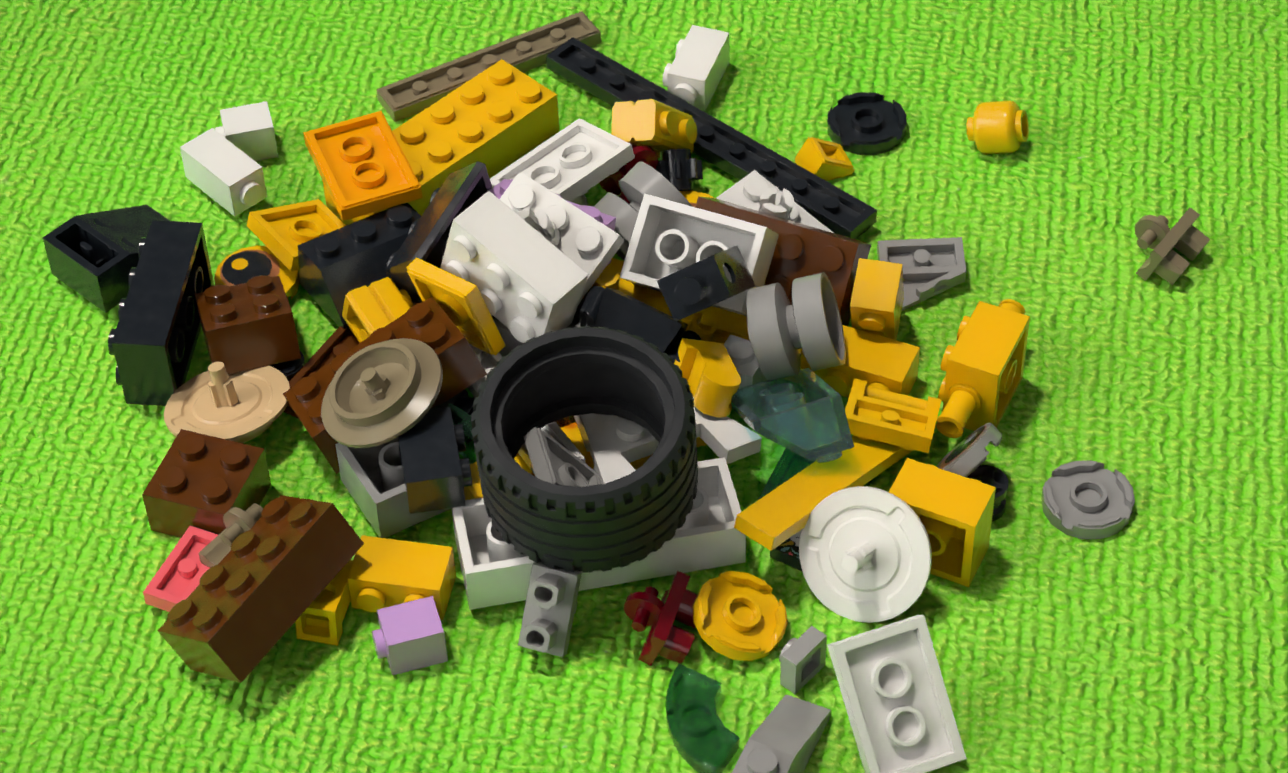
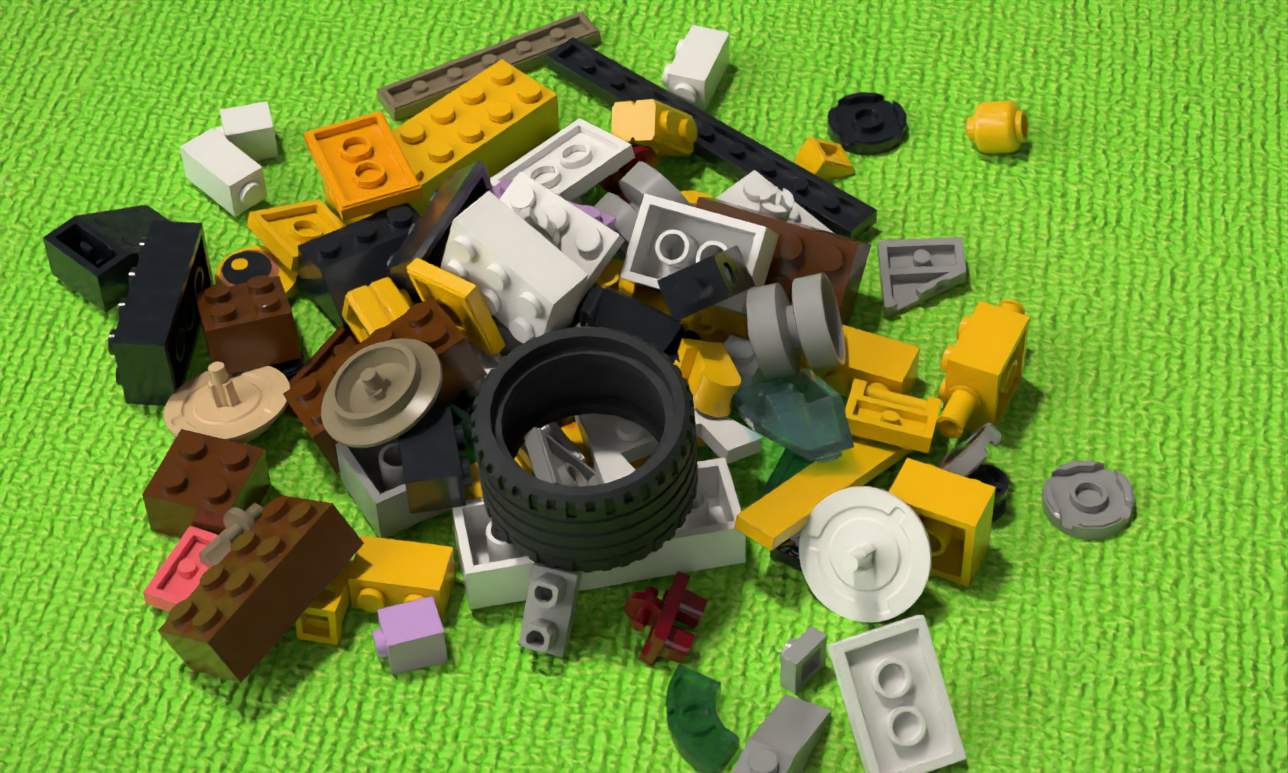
black gear [655,149,703,191] -> none
yellow tile [693,571,788,661] -> none
yellow brick [850,258,904,340] -> none
dark tan hips [1134,207,1210,285] -> none

